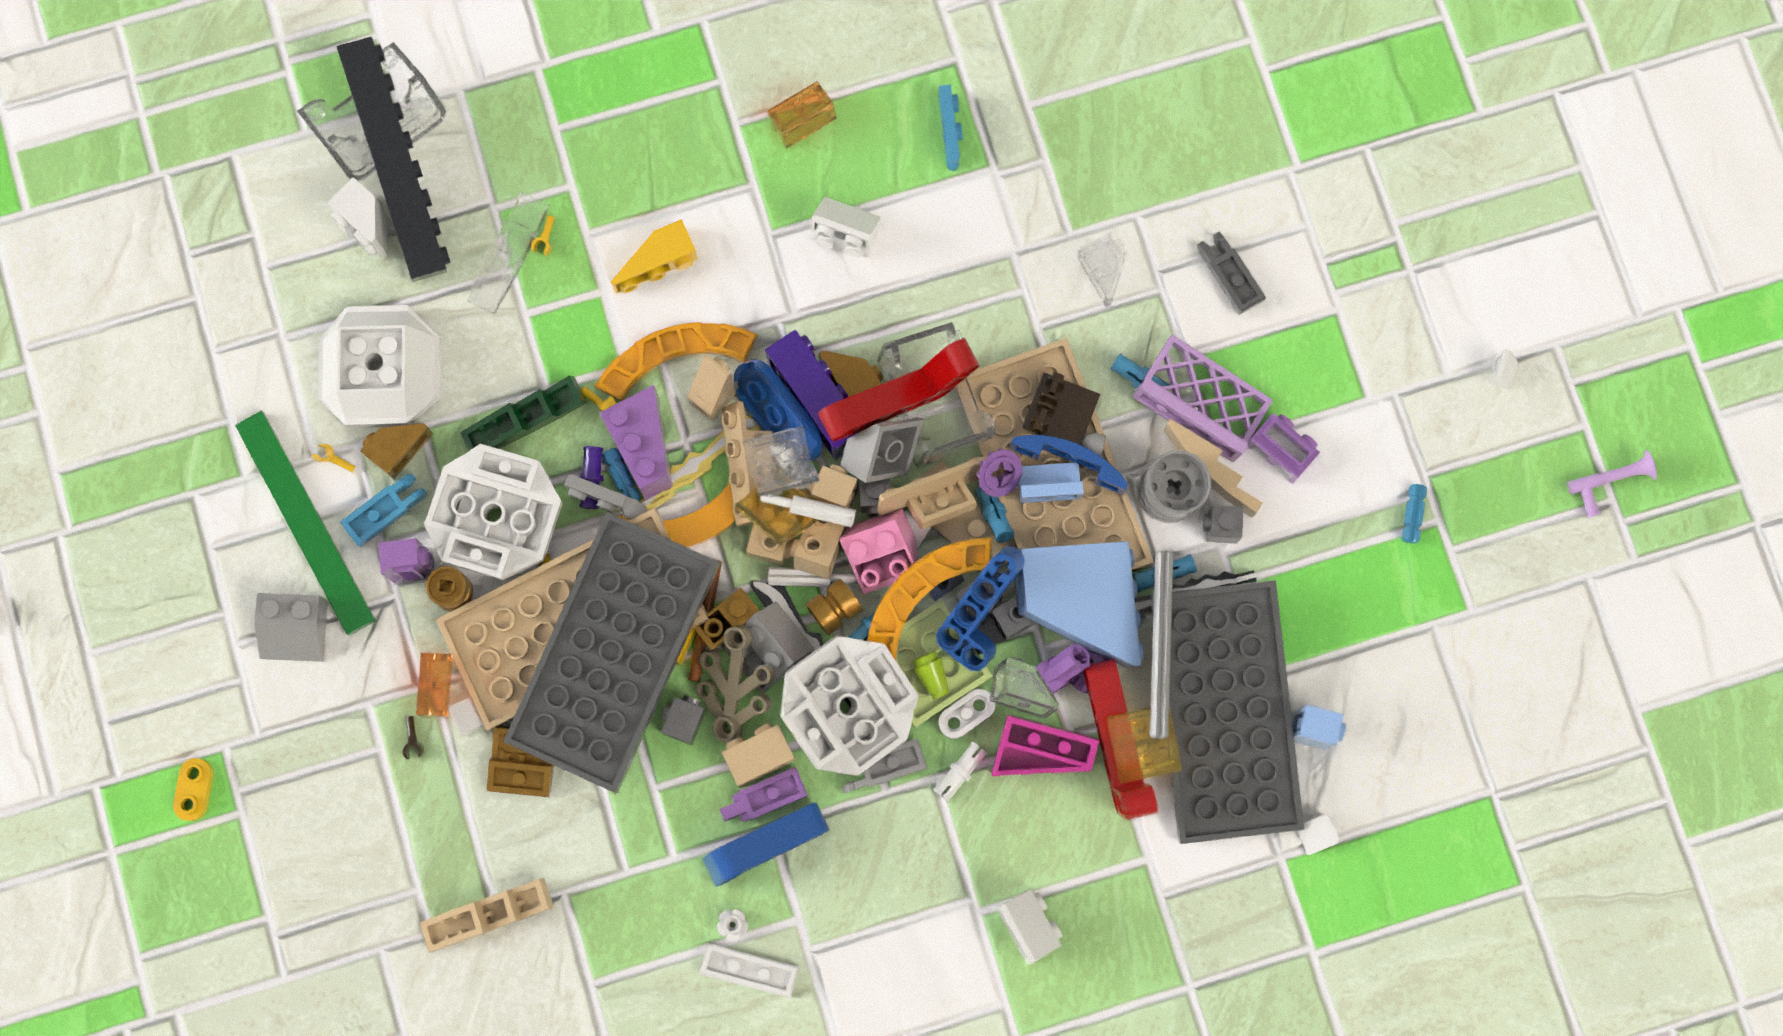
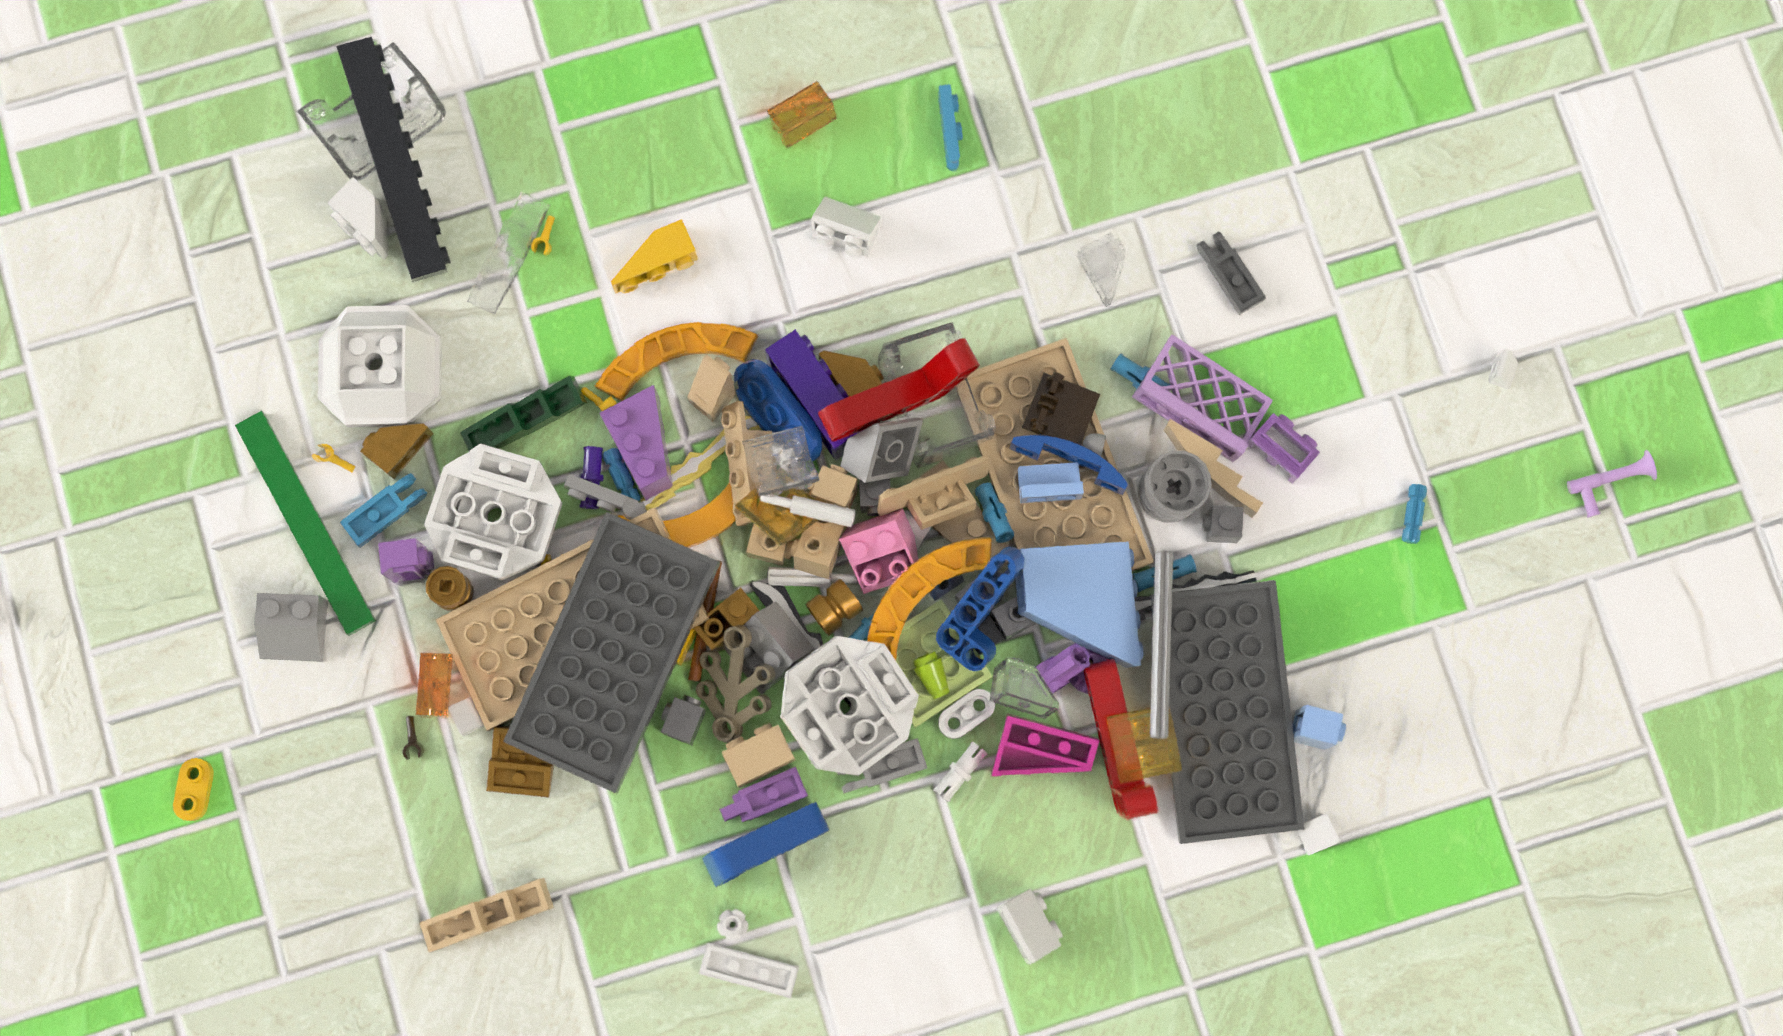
medium lavender gear [975,448,1022,497] -> none

